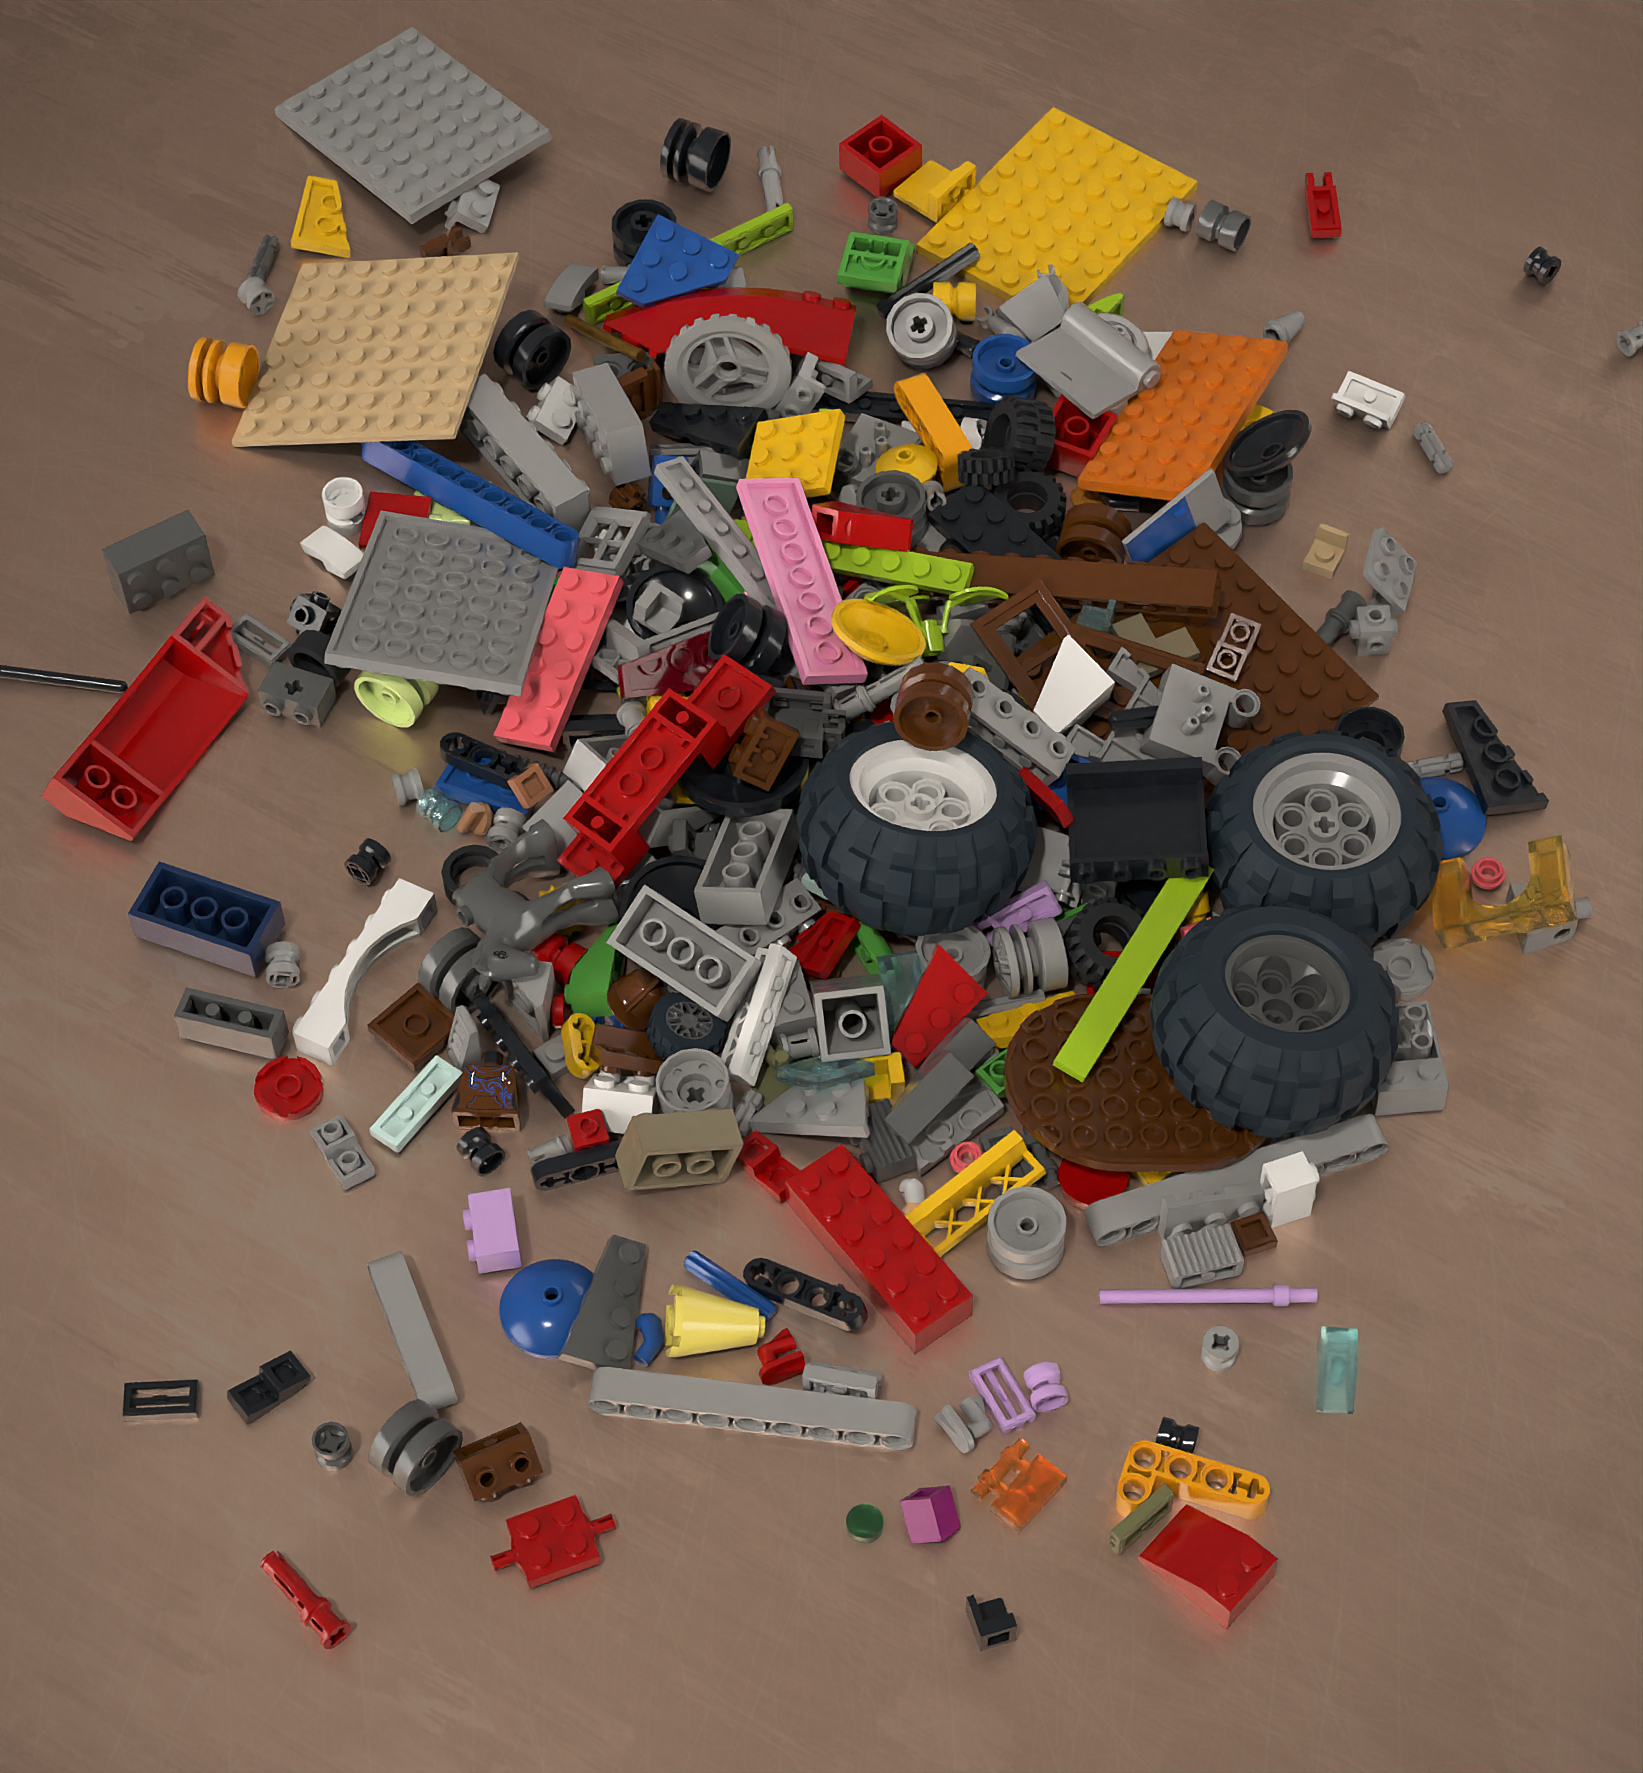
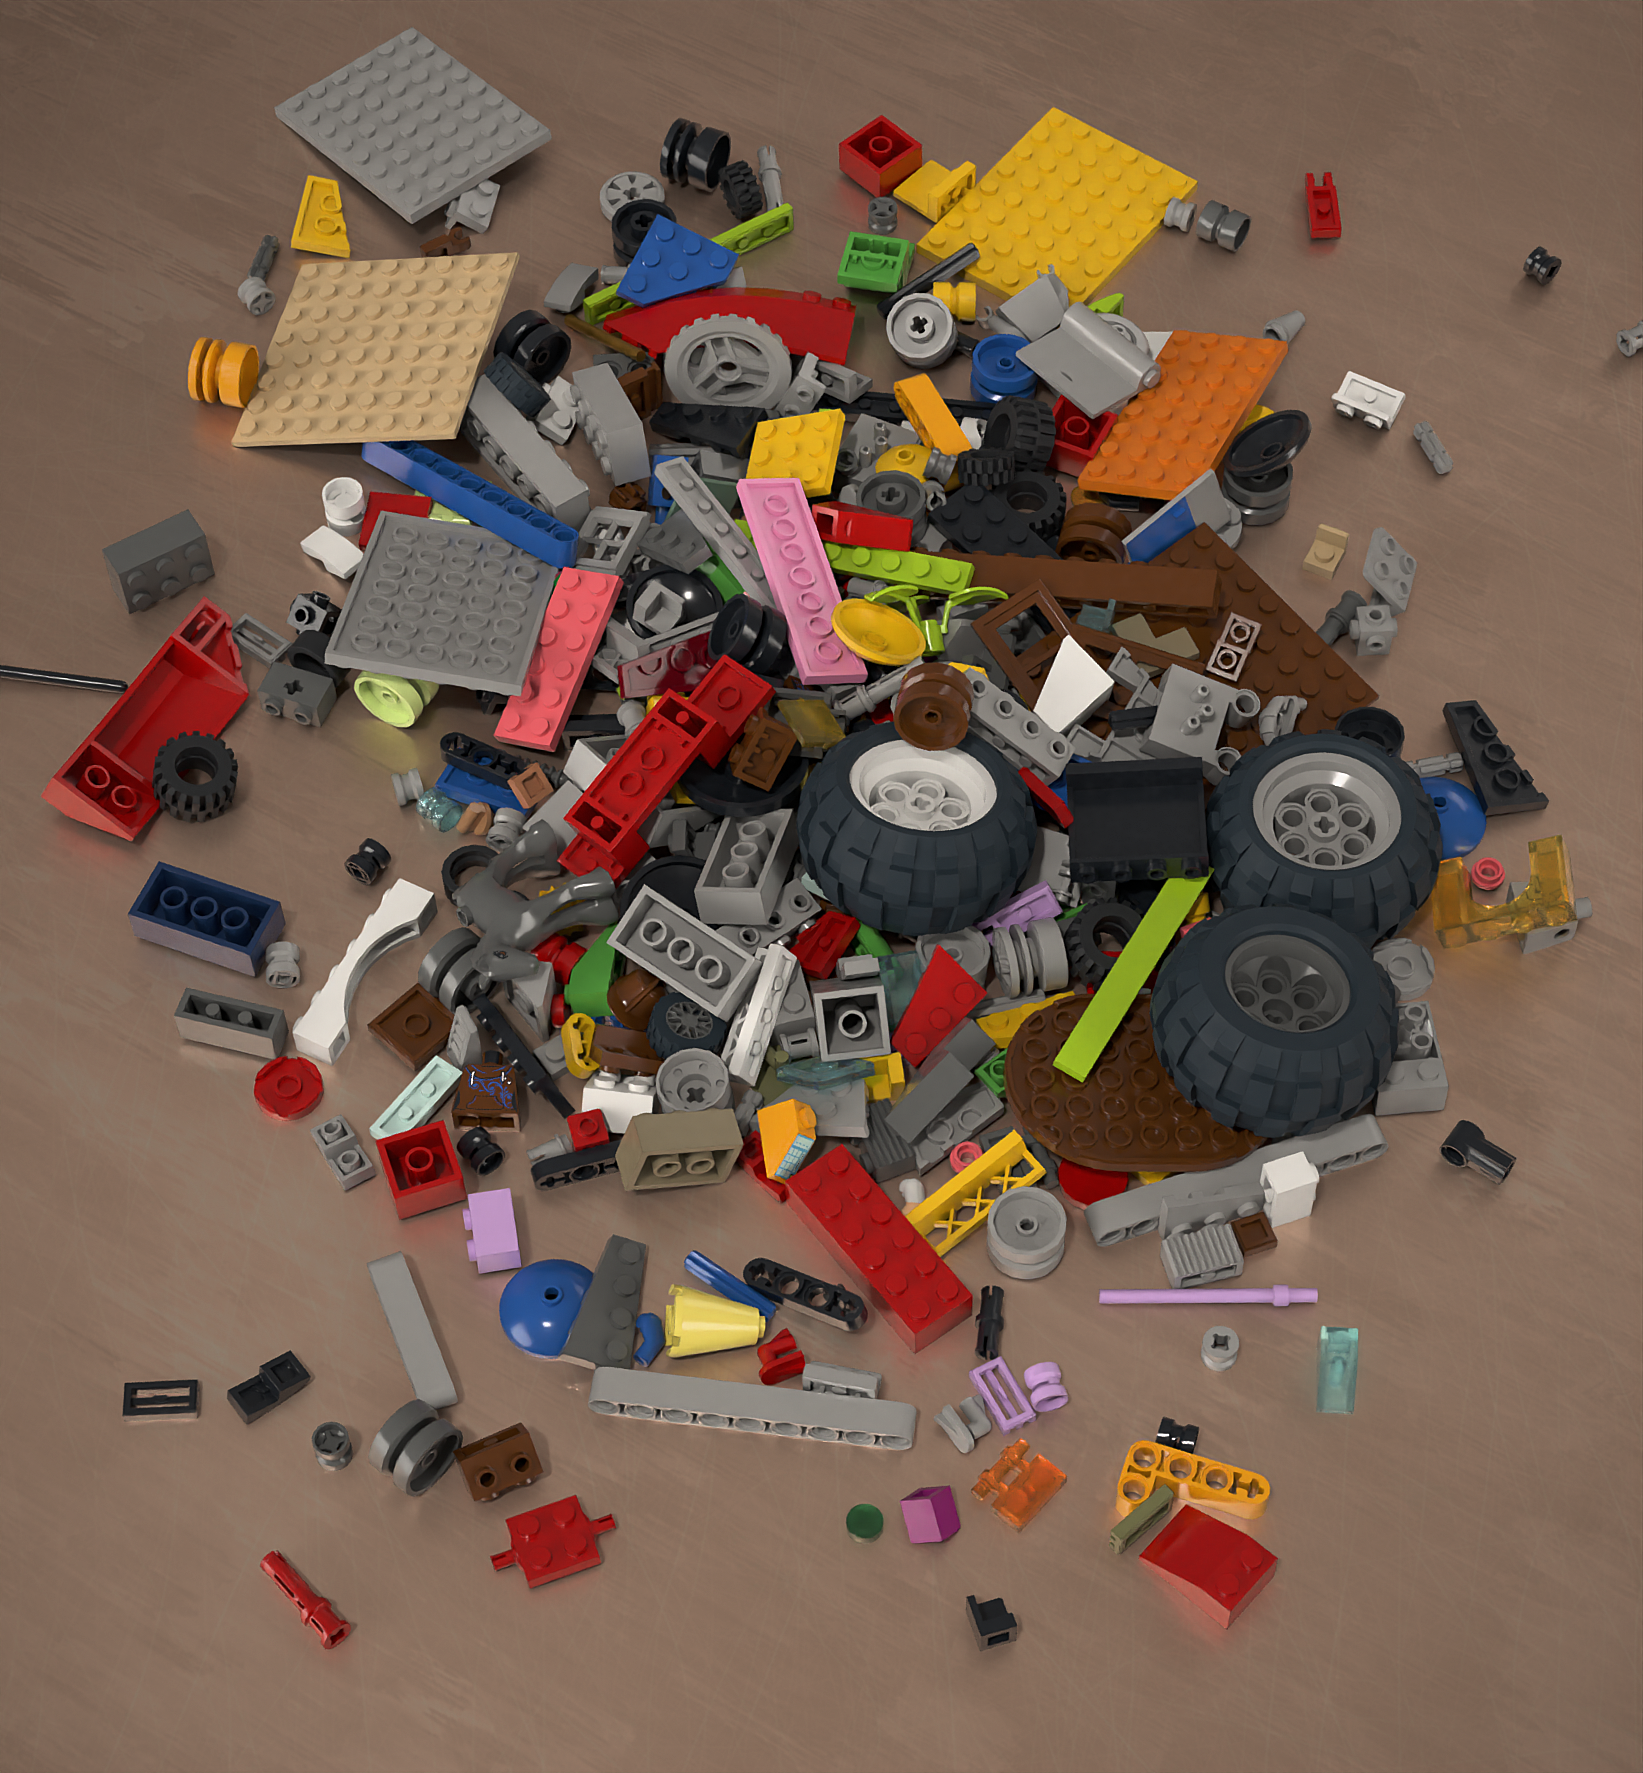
none -> black tyre [152,731,238,822]
none -> red brick [375,1120,467,1220]
none -> black wheel [484,352,551,418]
none -> light grey wheel [600,171,665,222]
none -> black tyre [718,160,763,219]
none -> light orange slope [757,1099,816,1184]
none -> clear yellow piece [777,697,846,749]
none -> light grey slope [835,954,880,981]
none -> light grey pin [847,577,889,599]
none -> flat silver wheel [922,447,958,485]
none -> black pin [975,1286,1004,1360]
none -> light grey piece [1258,696,1307,746]
none -> black piece [1439,1120,1516,1185]

